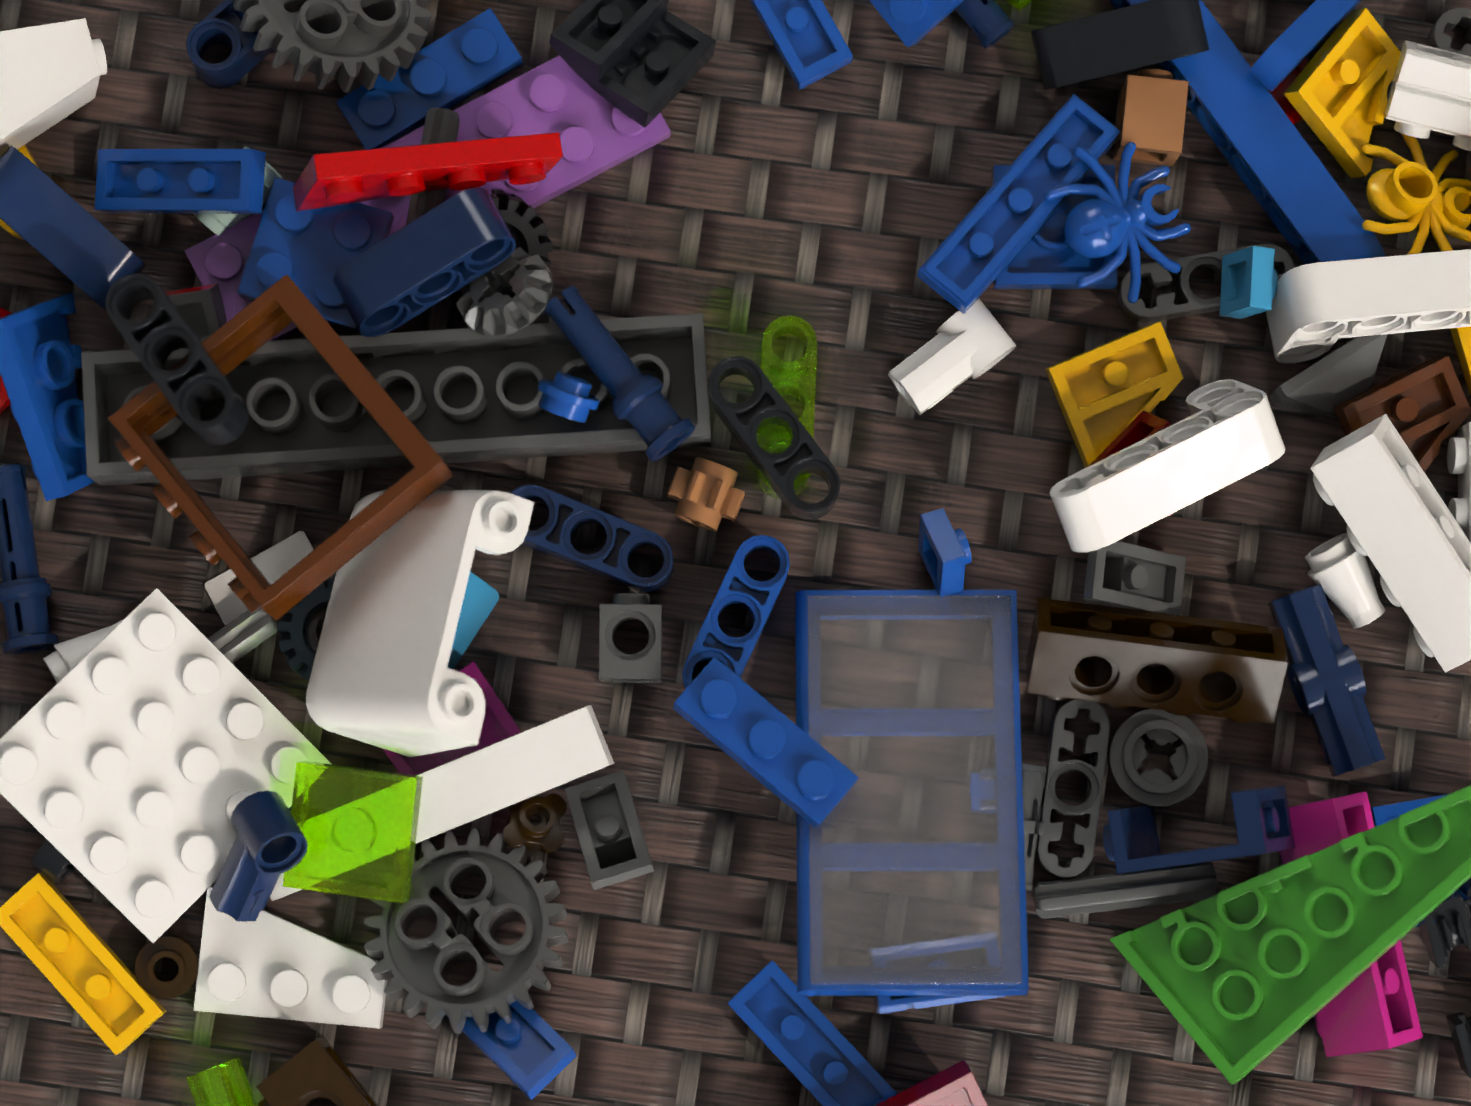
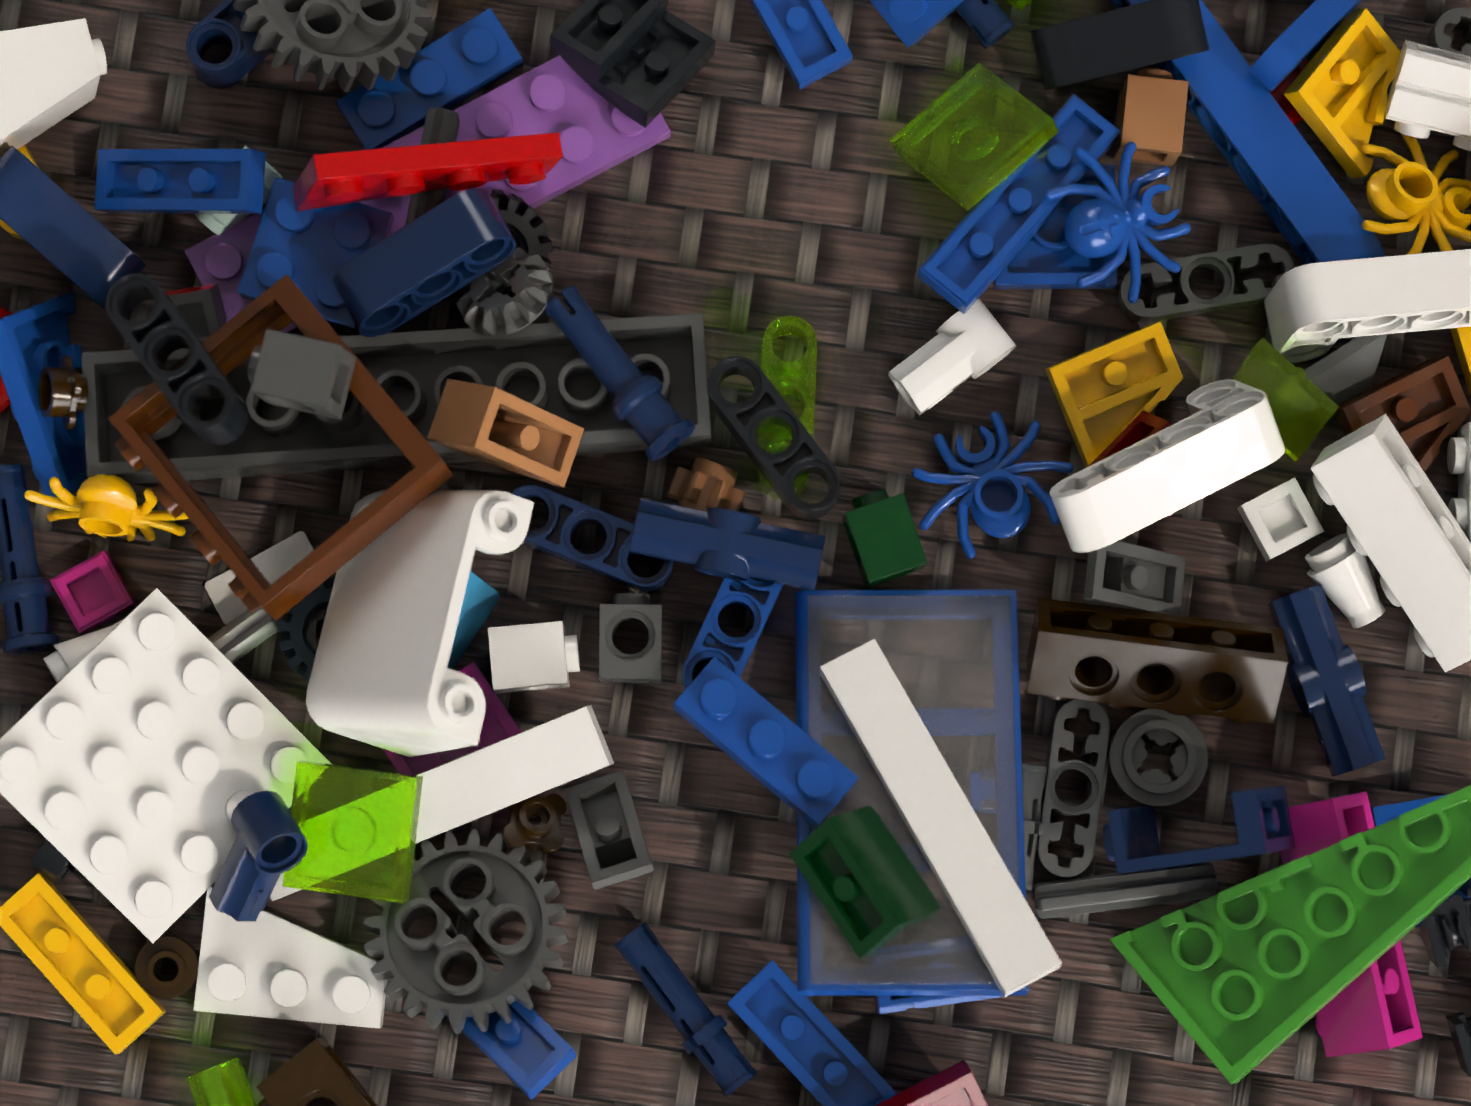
blue plate [537,372,600,423] -> none
blue plate [918,508,972,597] -> none
dark azure plate [1220,246,1278,319] -> none
none -> yellow animal [24,474,189,542]
none -> dark brown plate [38,356,88,429]
none -> dark pink tile [50,550,137,635]
none -> dark grey brick [248,329,357,419]
none -> medium nougat slope [427,379,584,488]
none -> white brick [488,621,580,694]
none -> dark blue pin [614,922,758,1097]
none -> dark blue piece [630,498,826,590]
none -> dark green panel [789,805,940,959]
none -> white tile [820,639,1062,998]
none -> dark green brick [842,489,928,589]
none -> clear neon green tile [889,63,1059,211]
none -> blue animal [912,411,1074,559]
none -> clear neon green piece [1233,338,1339,462]
none -> white plate [1237,477,1324,562]

